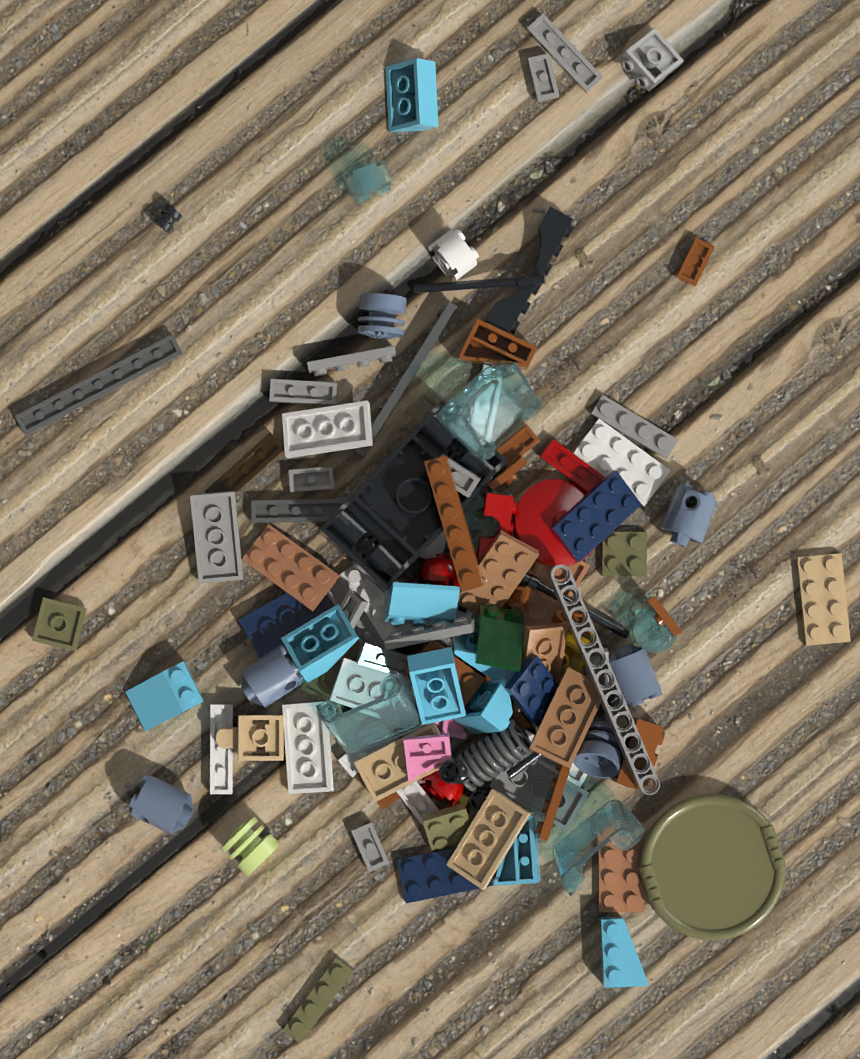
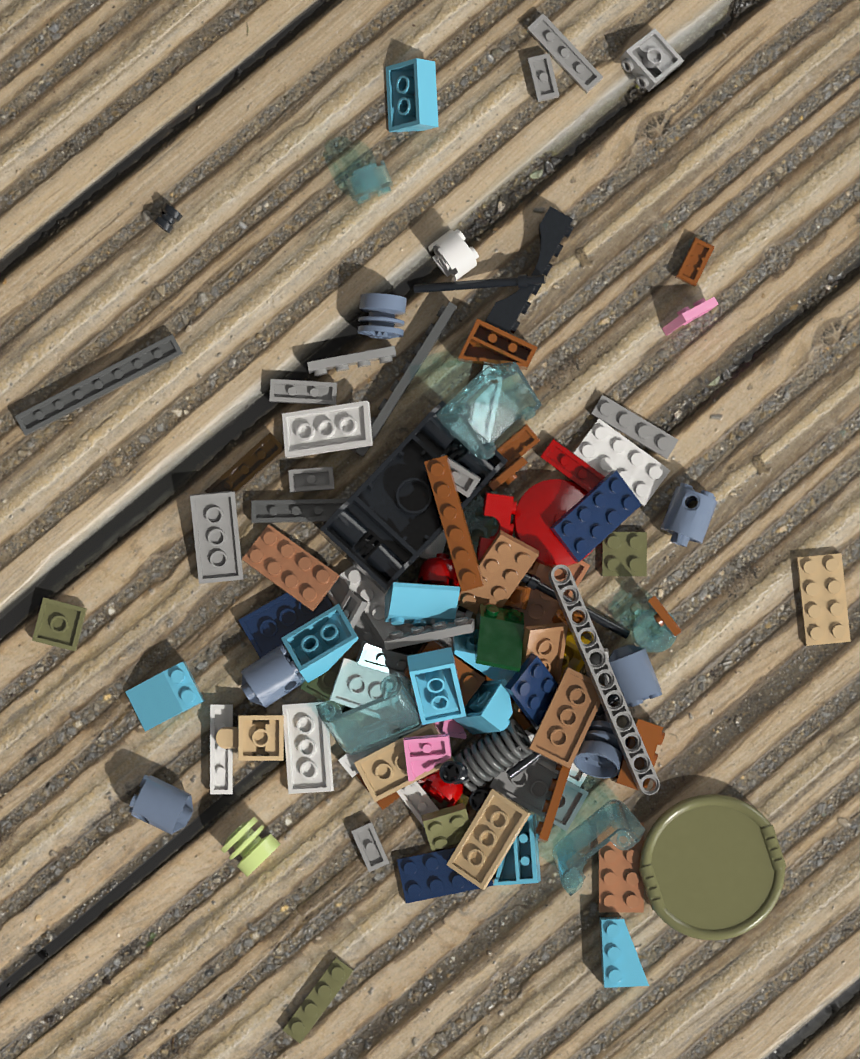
none -> bright pink wing [662,297,718,336]

